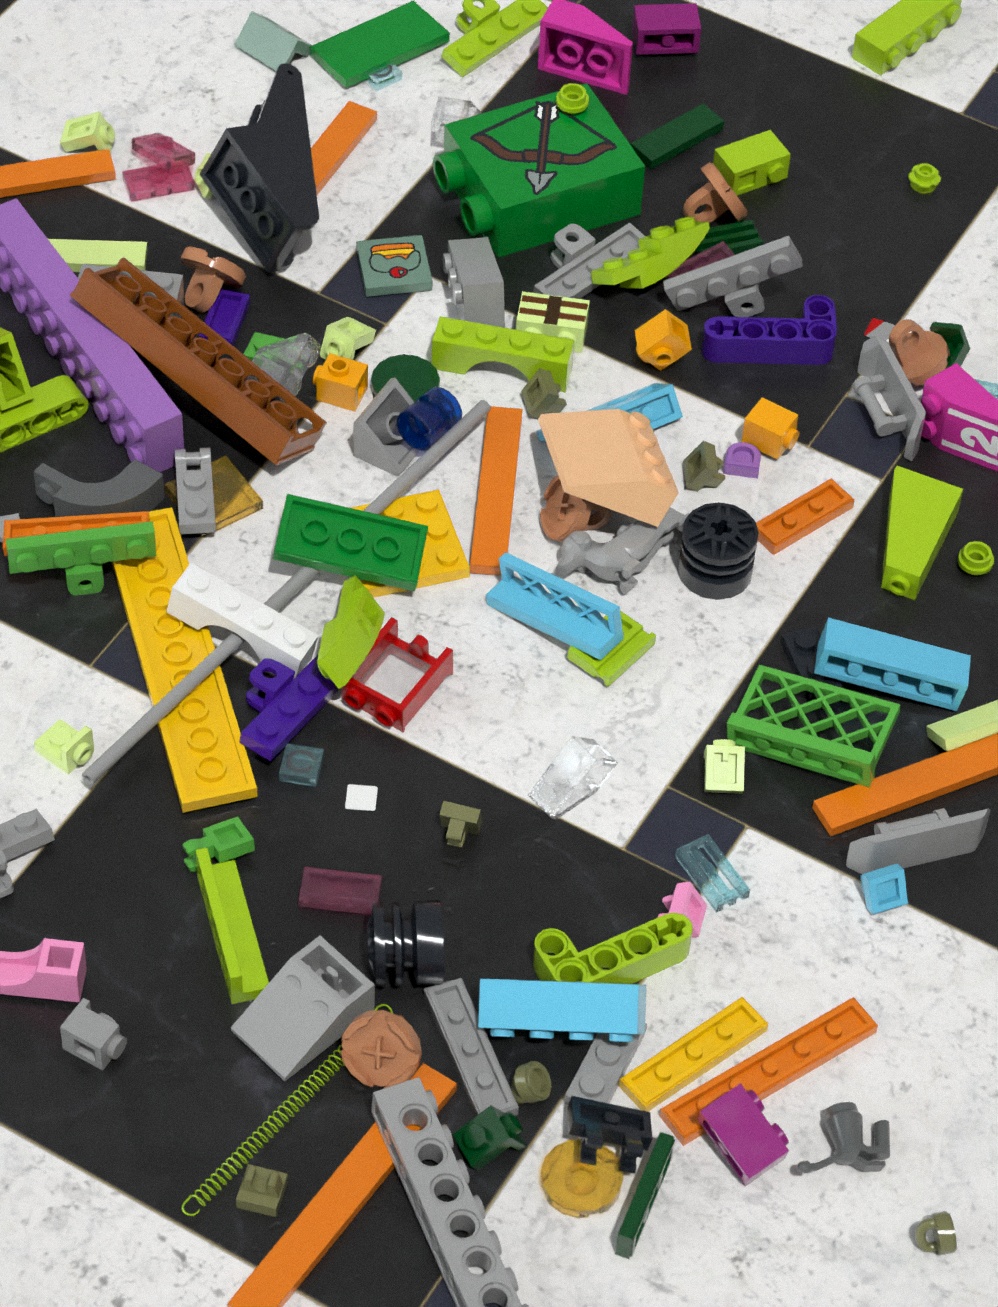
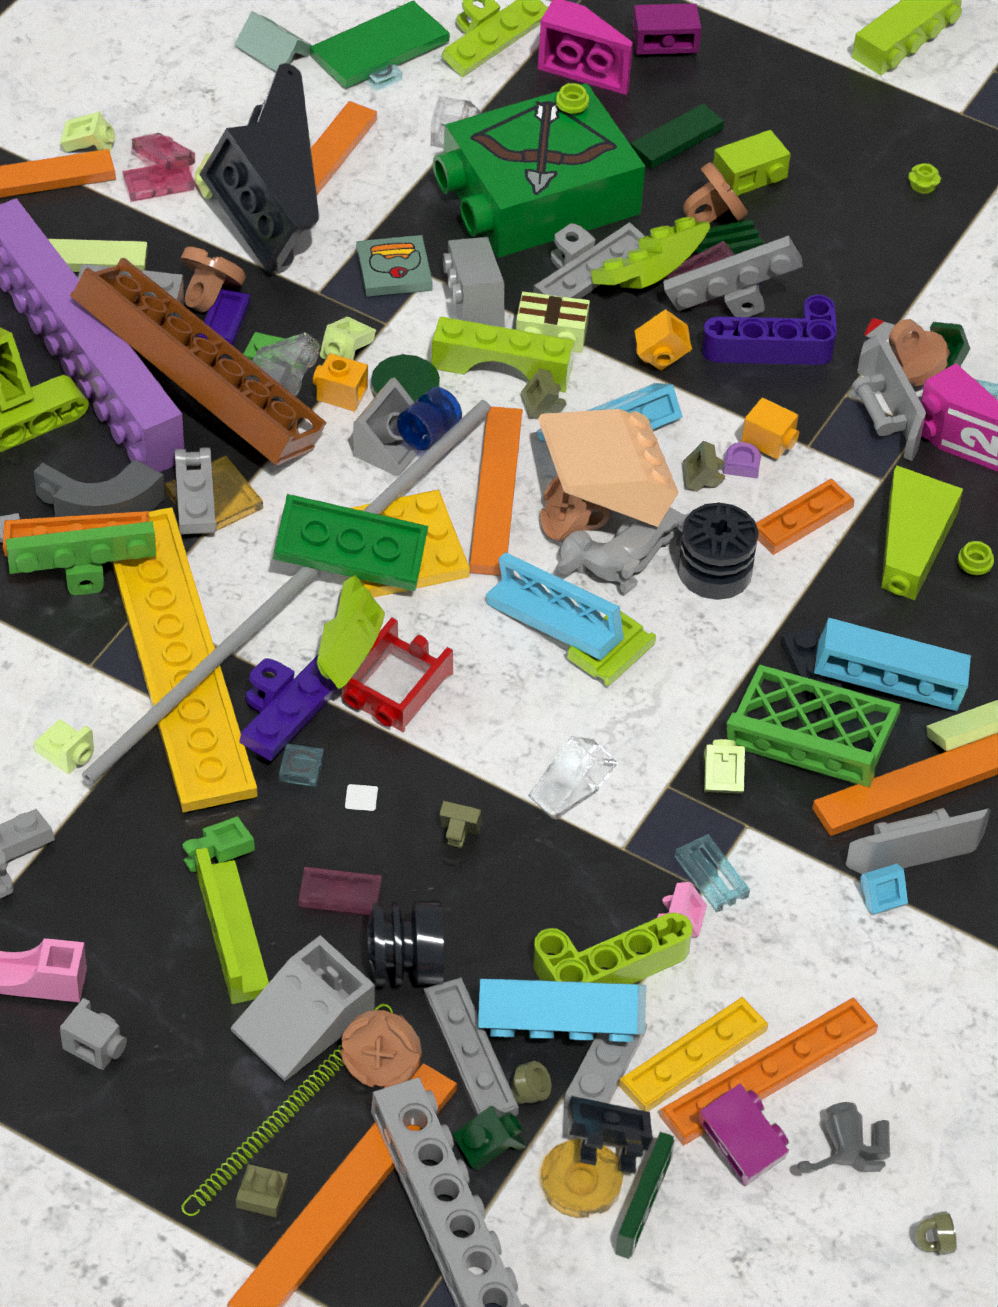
white arch [166,563,319,678] -> none

